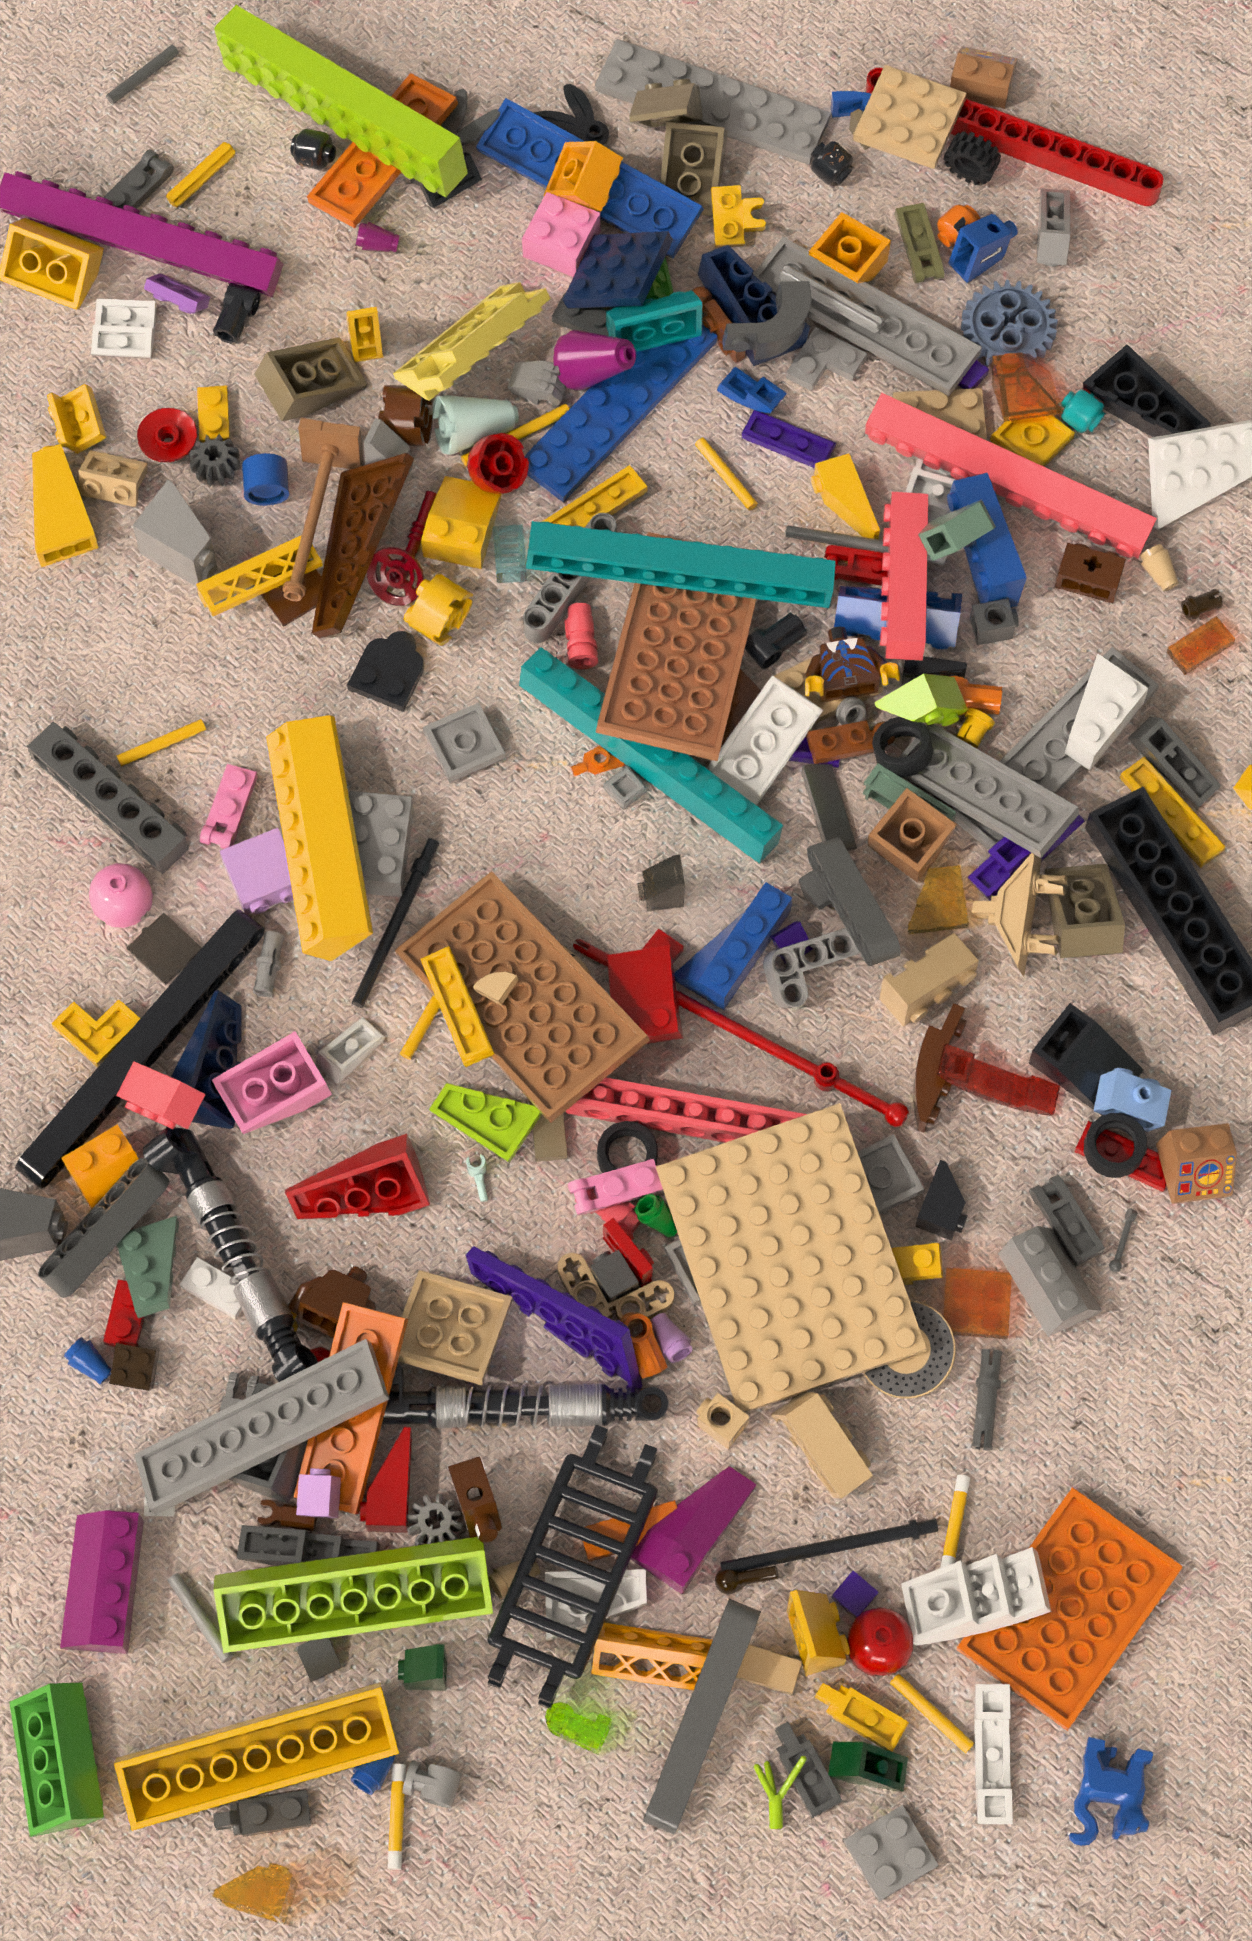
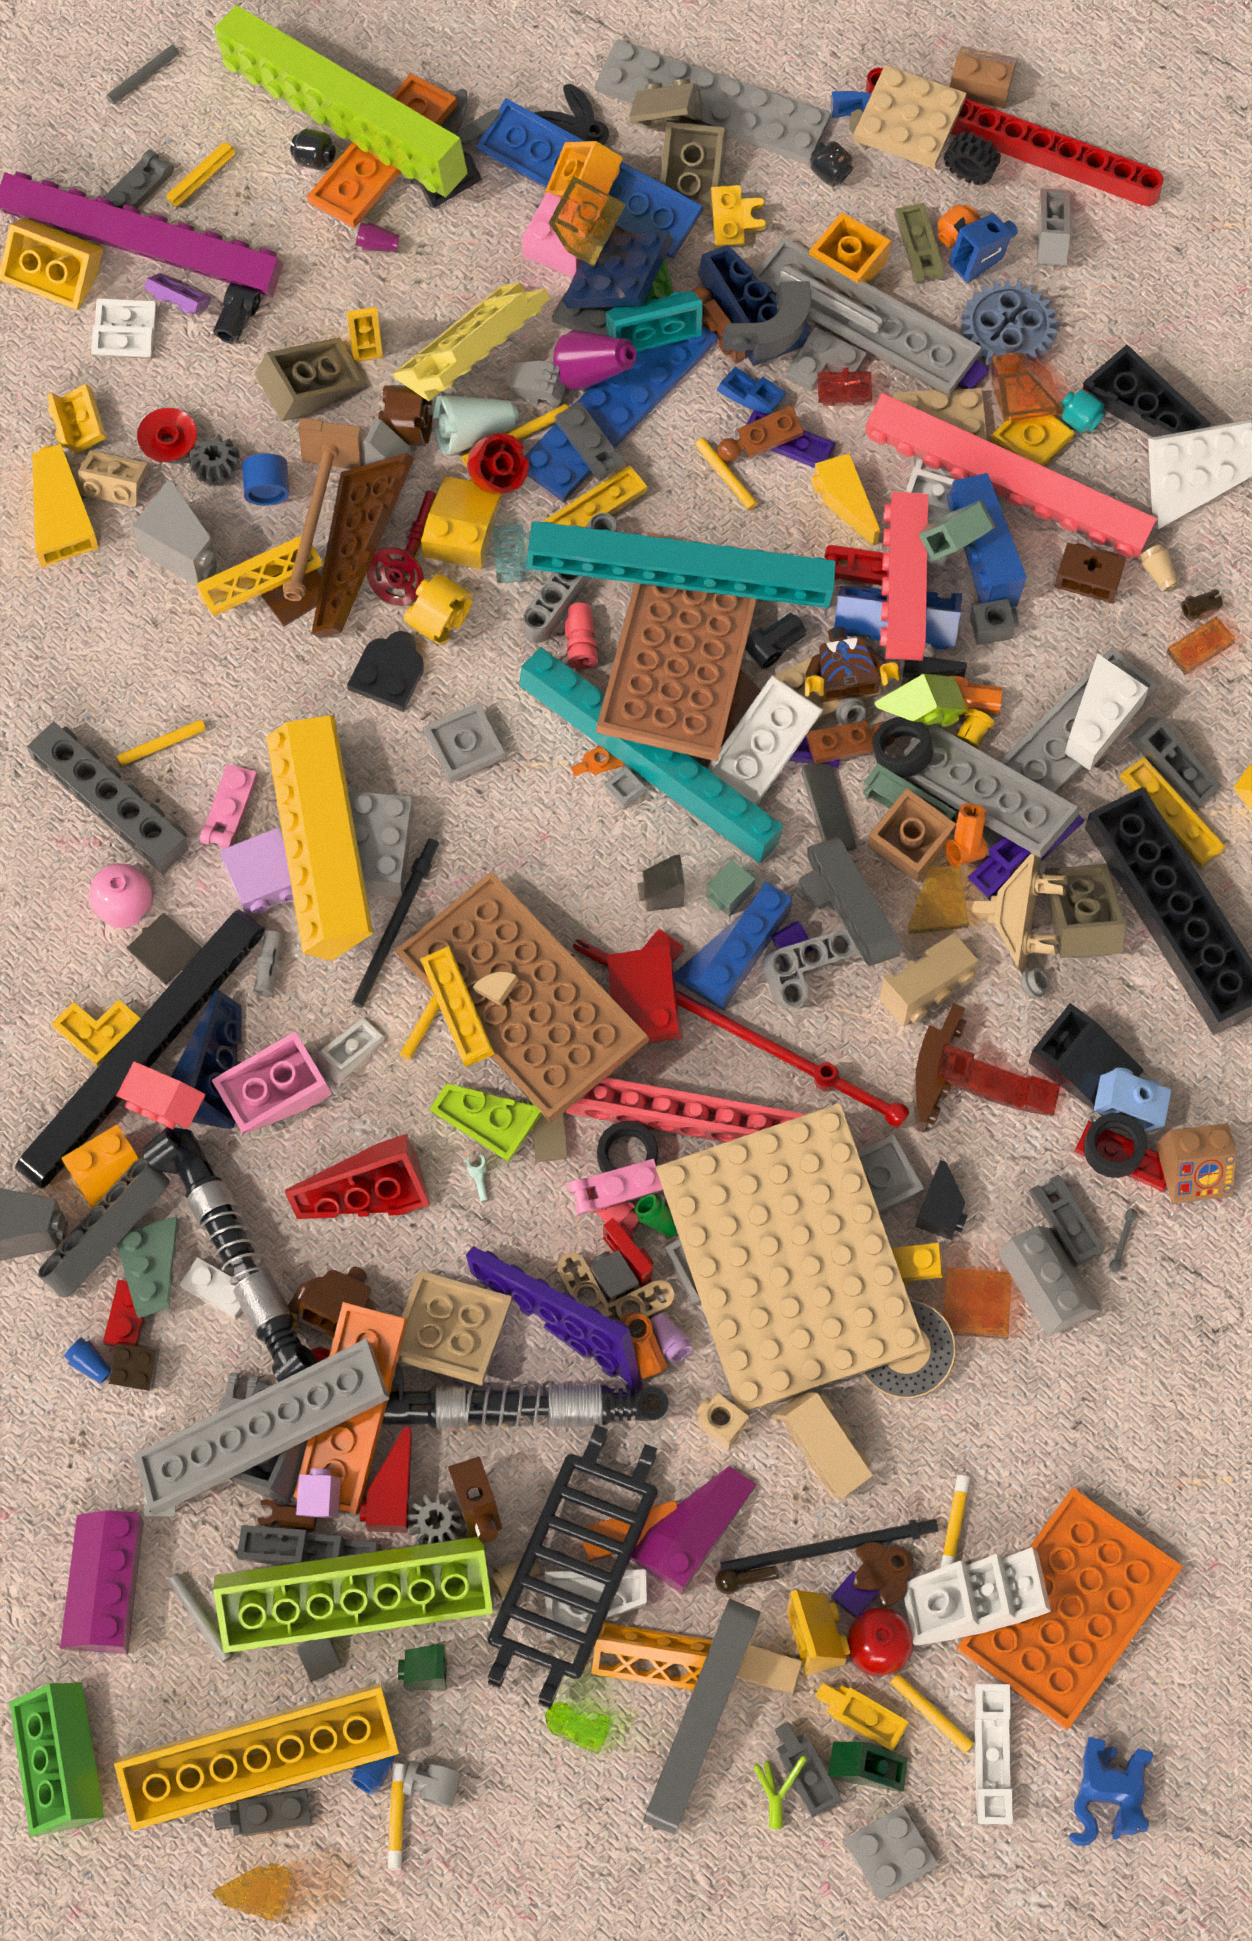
yellow plate [197,385,230,443] -> none
dark grey bar [786,525,888,553] -> none
dark grey pin [971,1349,1003,1451] -> none
none -> clear yellow slope [549,176,626,266]
none -> dark grey plate [555,402,626,481]
none -> sand green brick [706,860,755,916]
none -> dark orange plate [717,405,804,462]
none -> clear red hips [817,367,872,406]
none -> reddish brown plate [853,1542,914,1608]
none -> orange piece [945,803,987,867]
none -> light grey plate [1021,967,1050,998]

